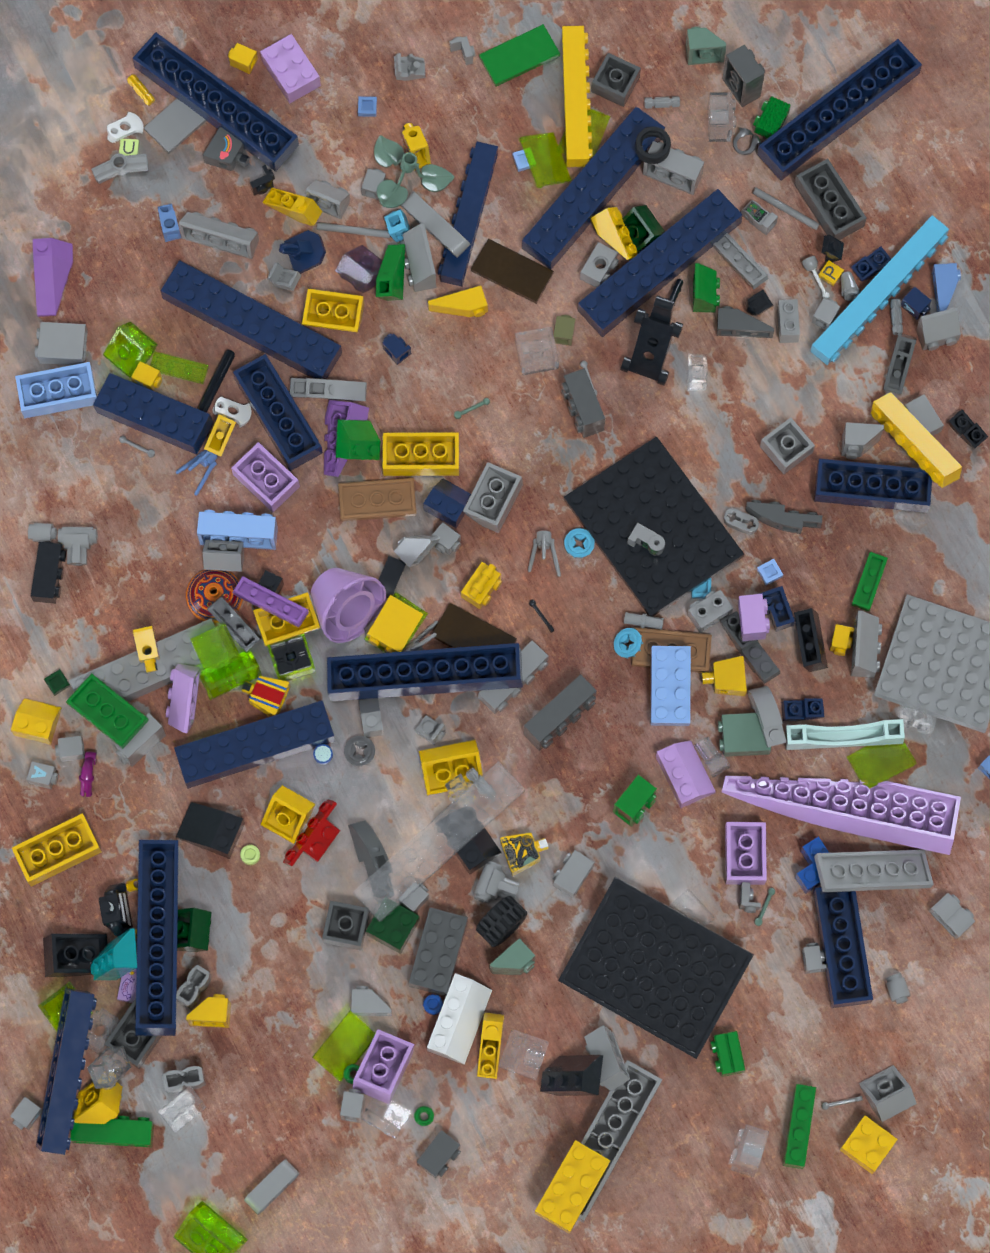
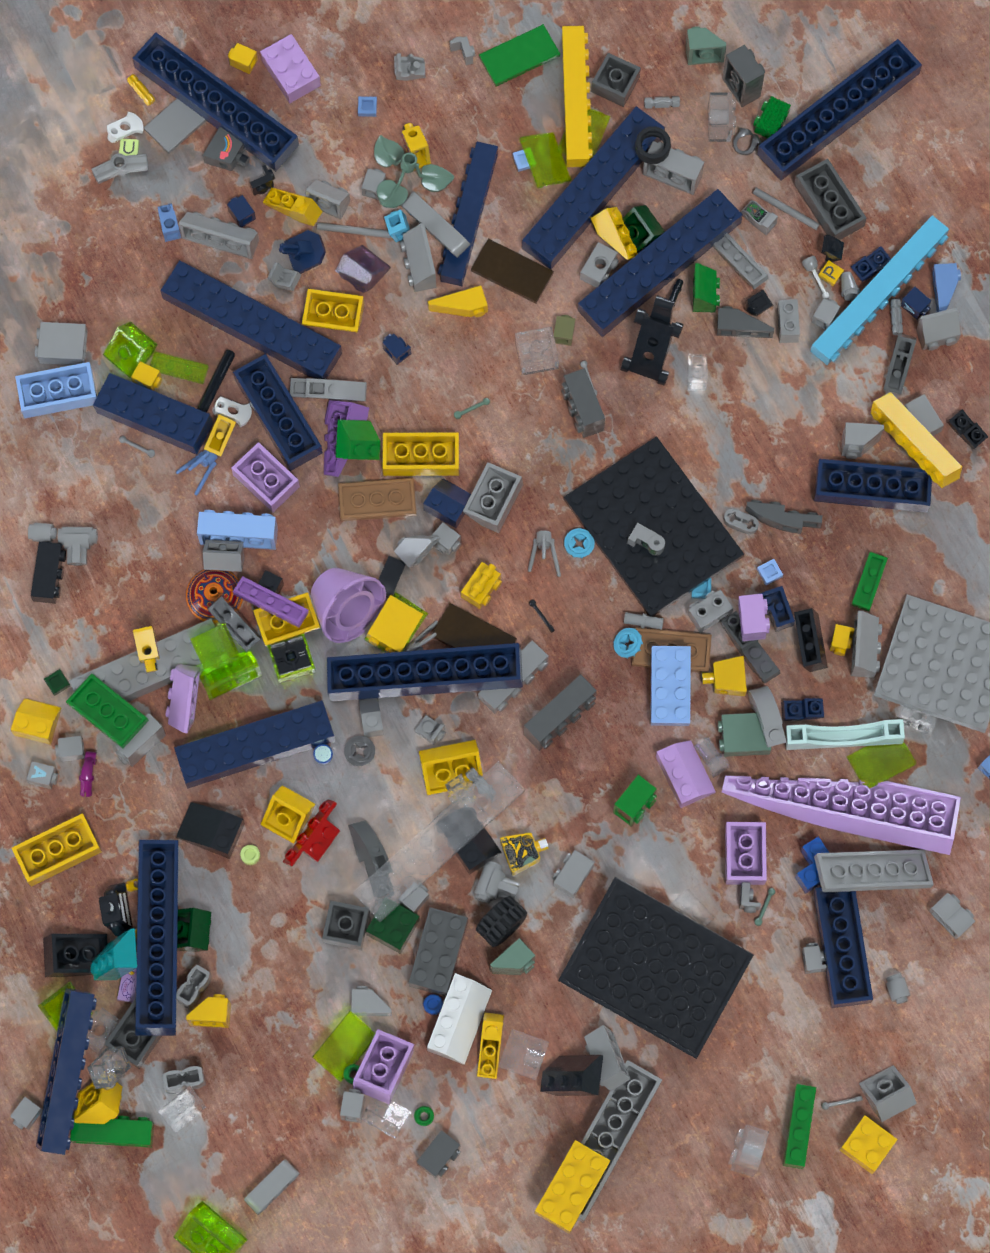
medium lavender wedge [33,238,73,317] -> none
torso [242,676,291,717] -> none
green slope [376,244,405,301] -> none
green brick [710,1031,746,1077] -> none
light grey brick [760,417,815,475] -> none
none -> dark blue brick [227,195,256,228]

